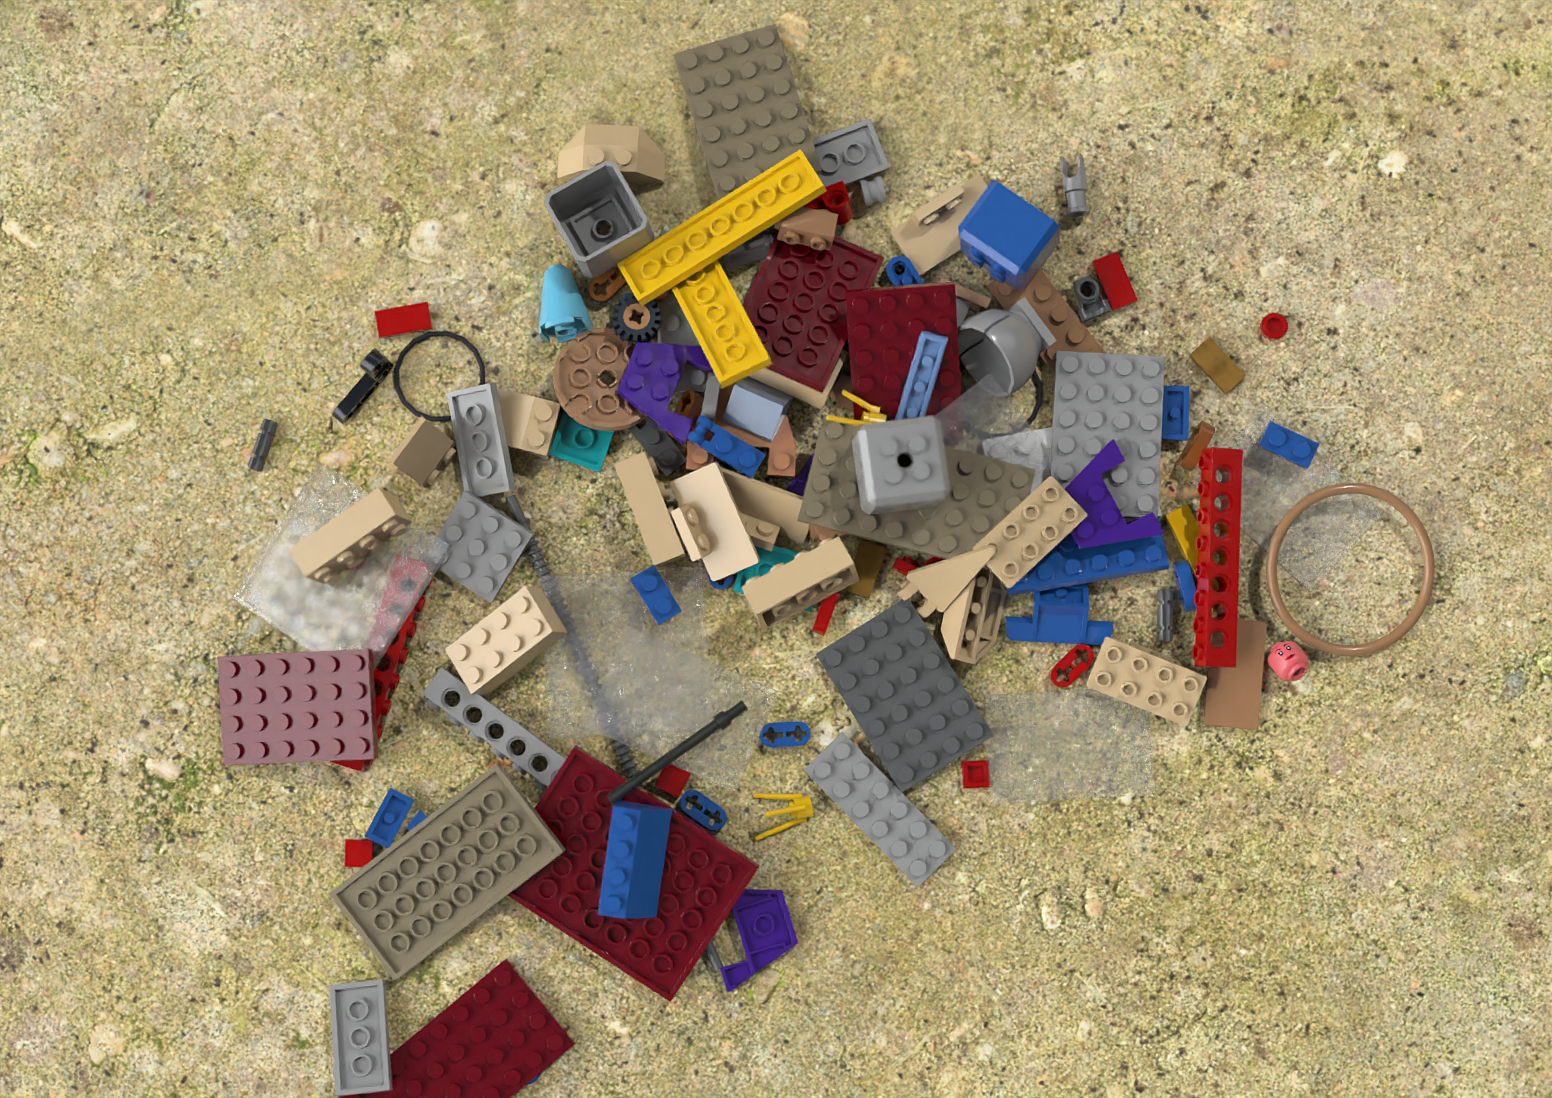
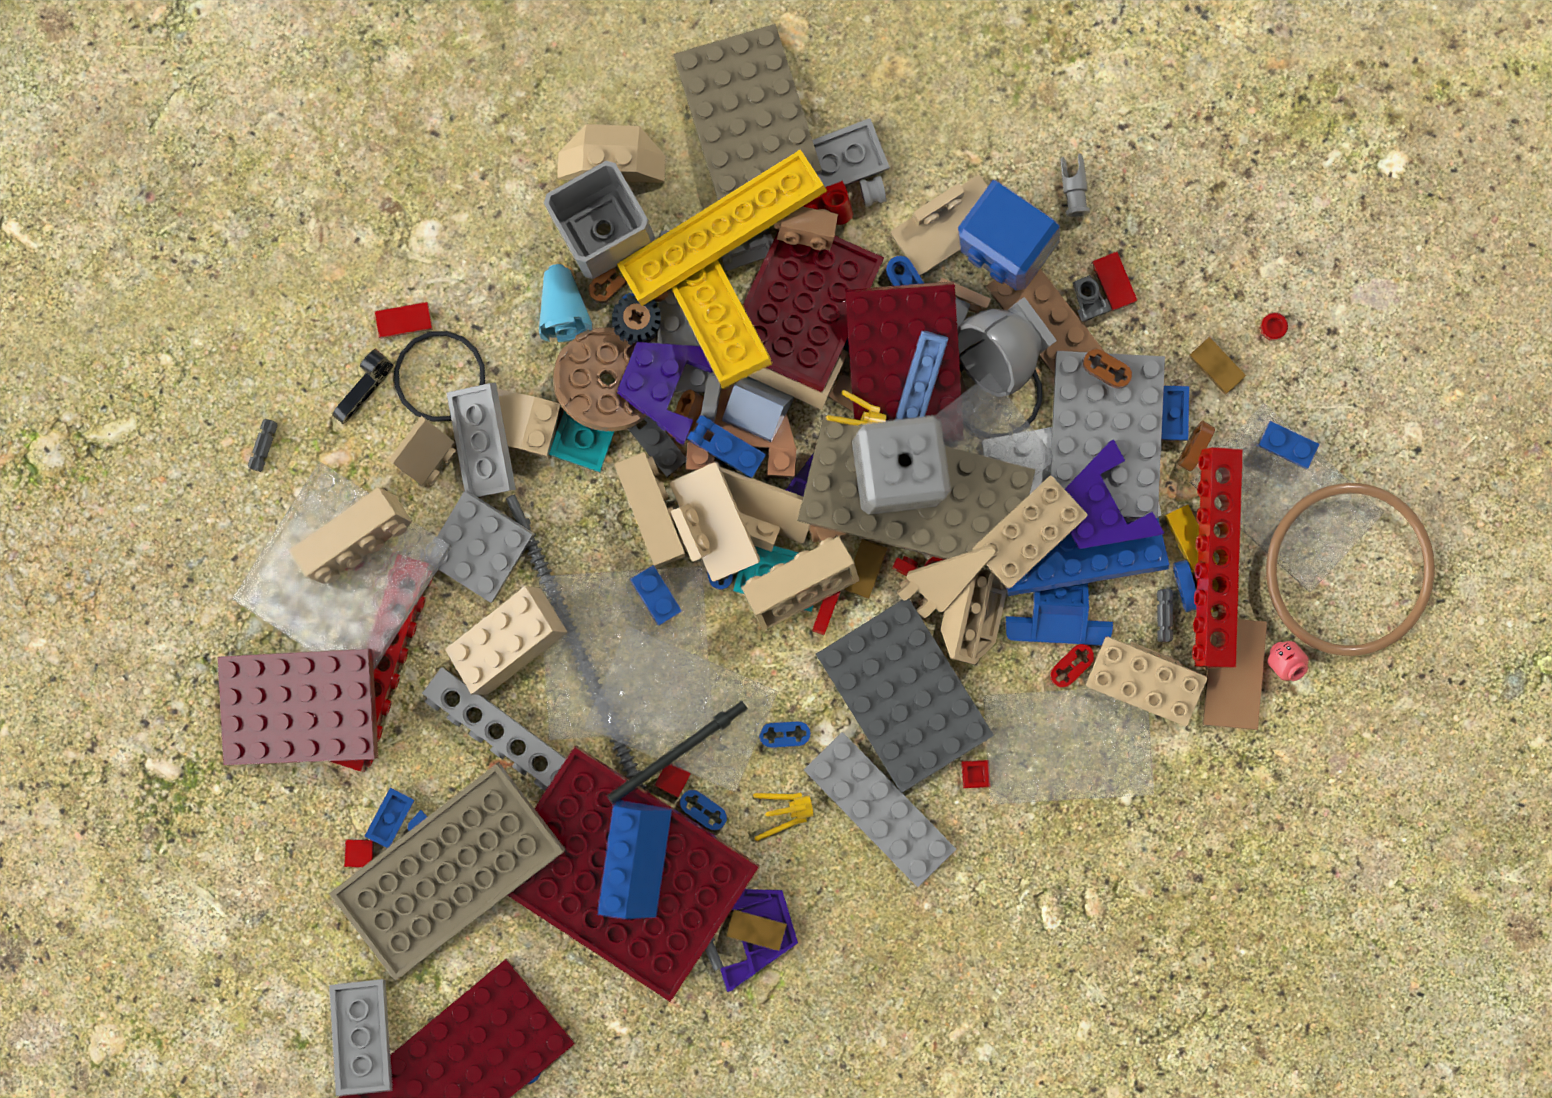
none -> pearl gold tile [727,909,787,951]
none -> dark orange beam [1083,349,1132,389]

